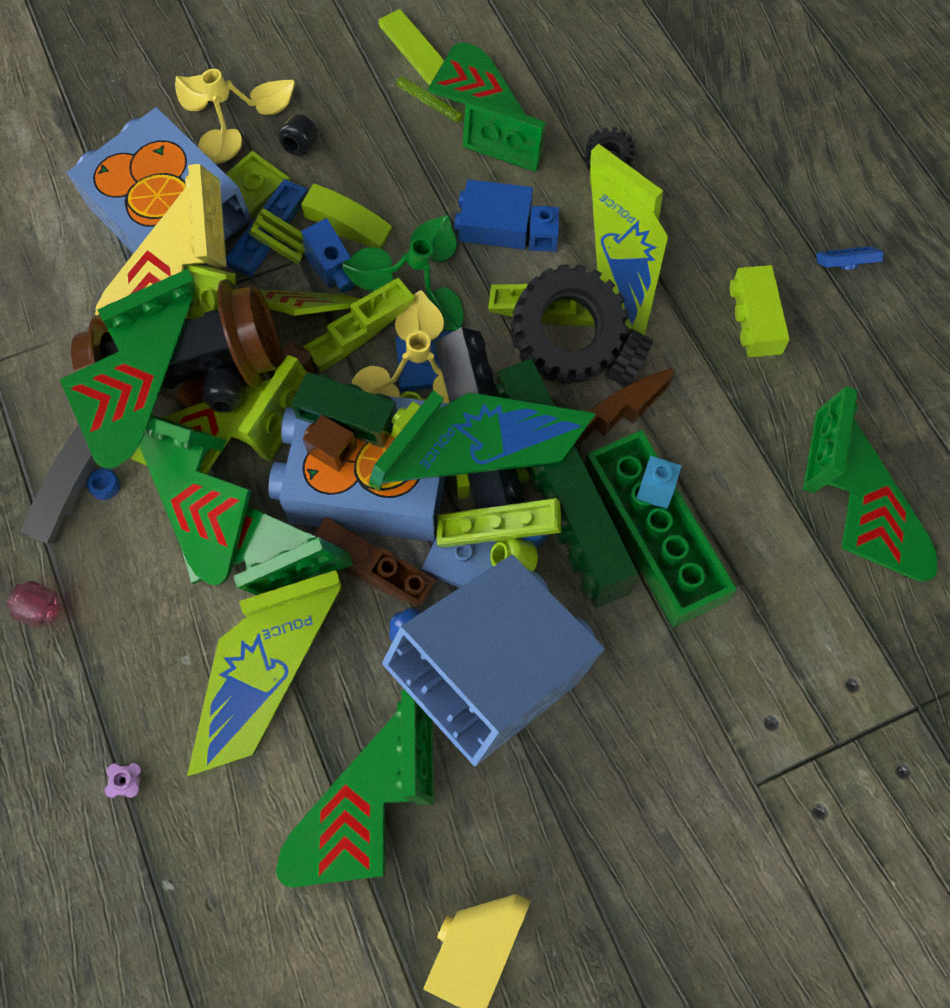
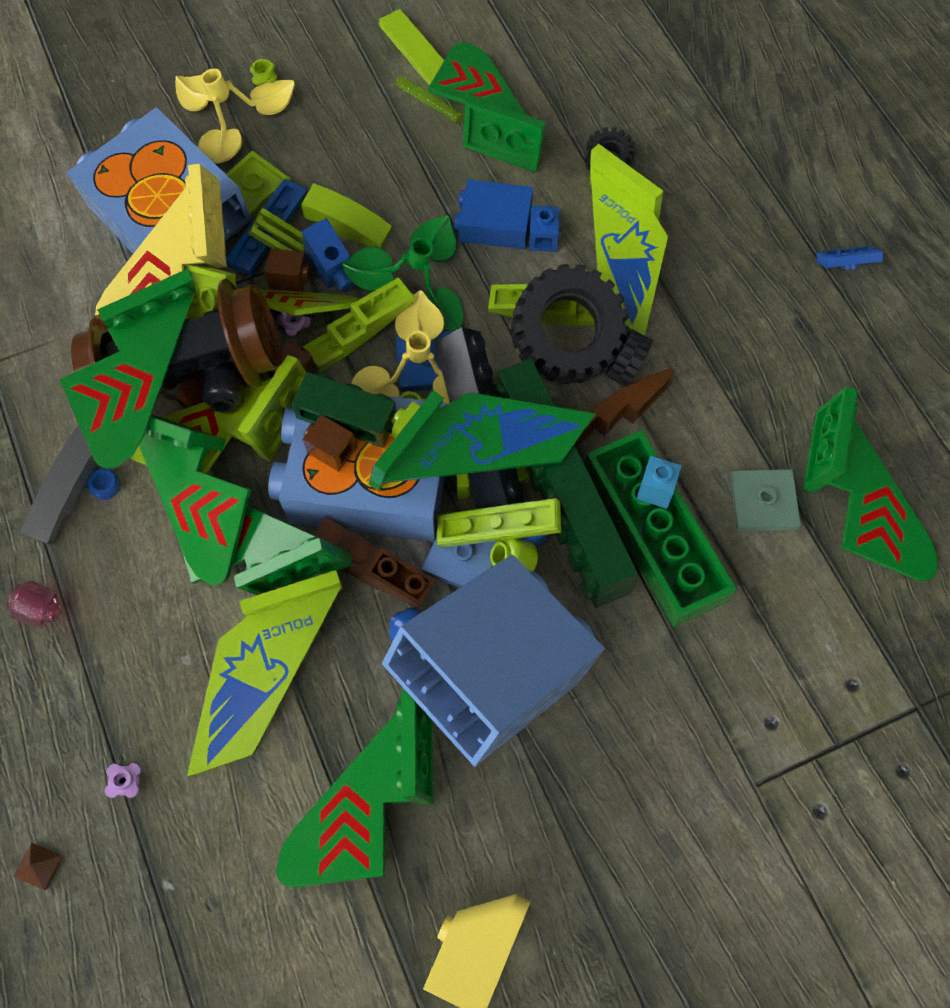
black head [278,114,318,156] -> none
lime brick [730,265,790,357] -> none
none -> reddish brown slope [13,843,63,890]
none -> lime plate [250,59,278,85]
none -> reddish brown brick [265,248,311,292]
none -> lavender plate [276,312,311,337]
none -> sand green plate [729,469,801,532]

